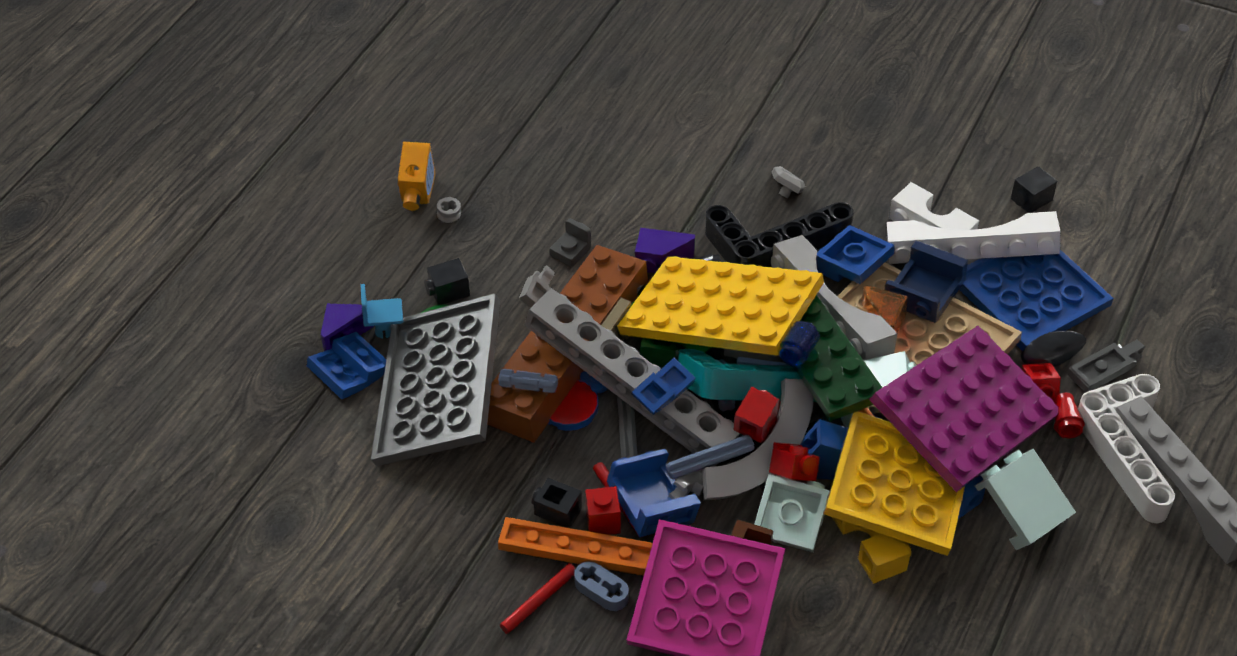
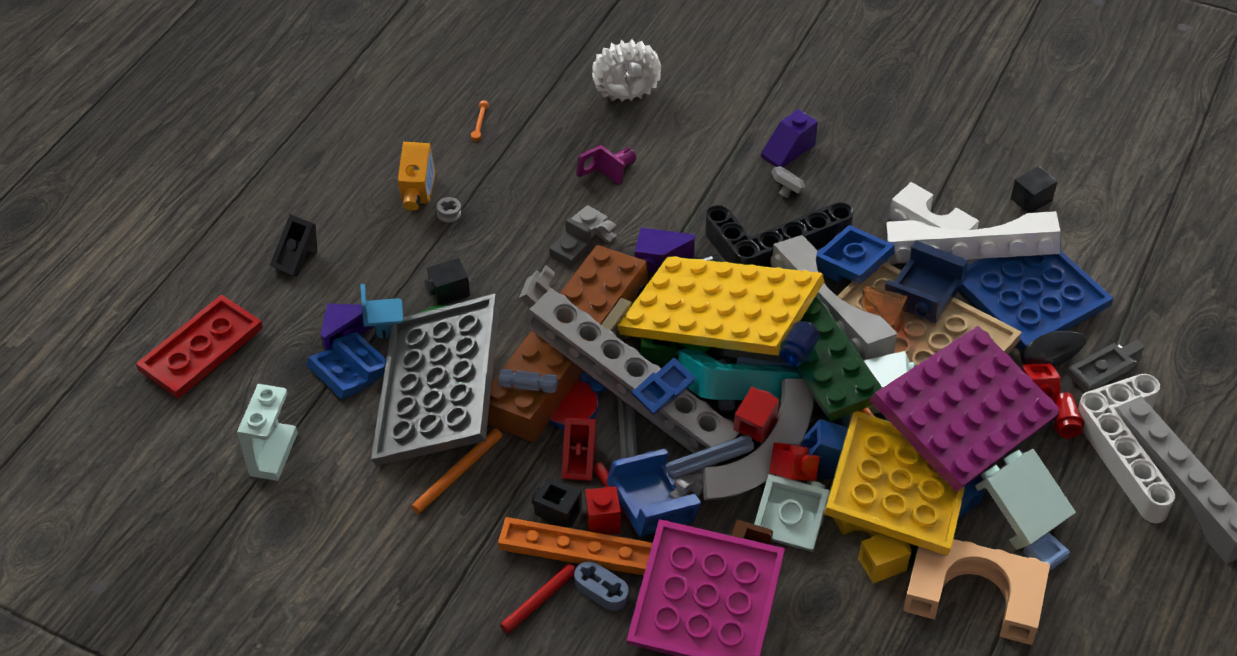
none -> red plate [136,294,263,399]
none -> light aqua panel [237,384,298,481]
none -> black slope [269,214,318,277]
none -> orange bar [411,428,503,515]
none -> orange hinge [471,100,489,142]
none -> red slope [561,417,597,481]
none -> light grey plate [571,205,617,244]
none -> magenta bracket [576,145,636,185]
none -> white gear [592,39,661,102]
none -> dark purple slope [761,109,818,167]
none -> light nougat arch [903,539,1050,645]
none -> light blue tile [1023,532,1070,571]

